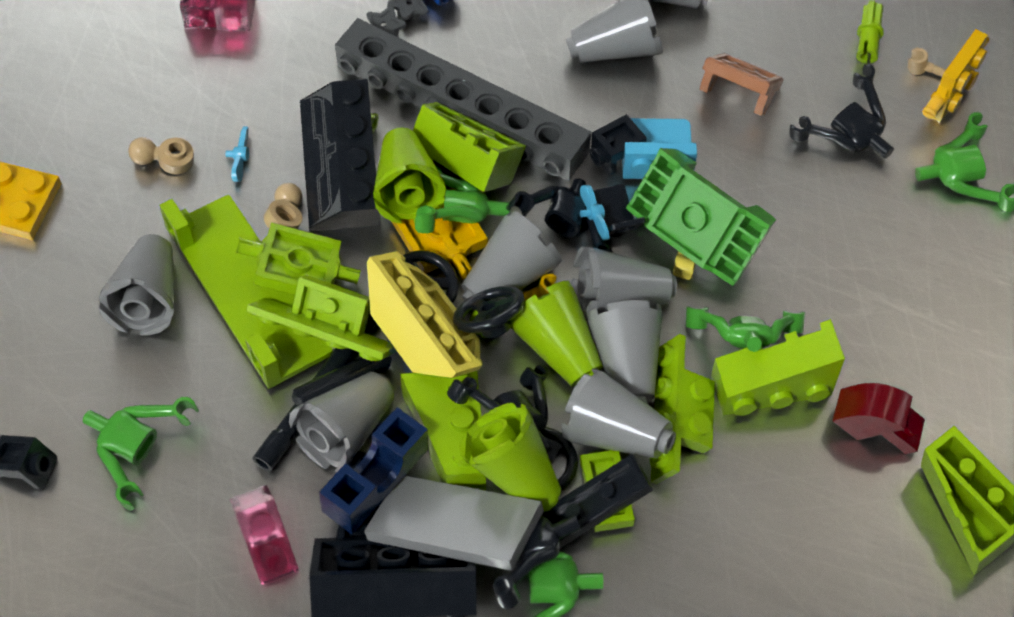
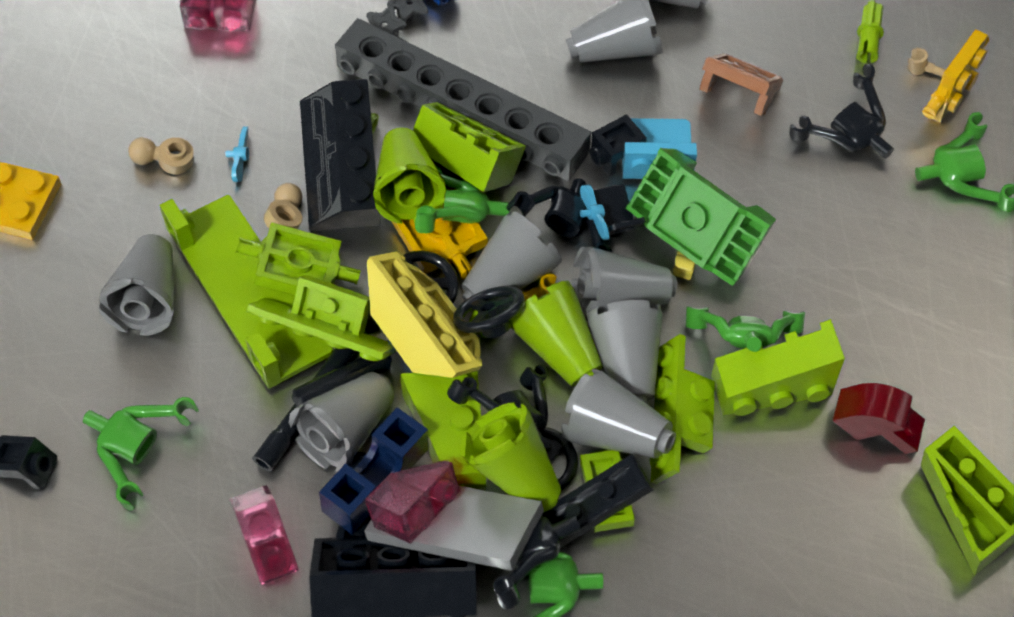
none -> clear pink slope [365,460,460,544]

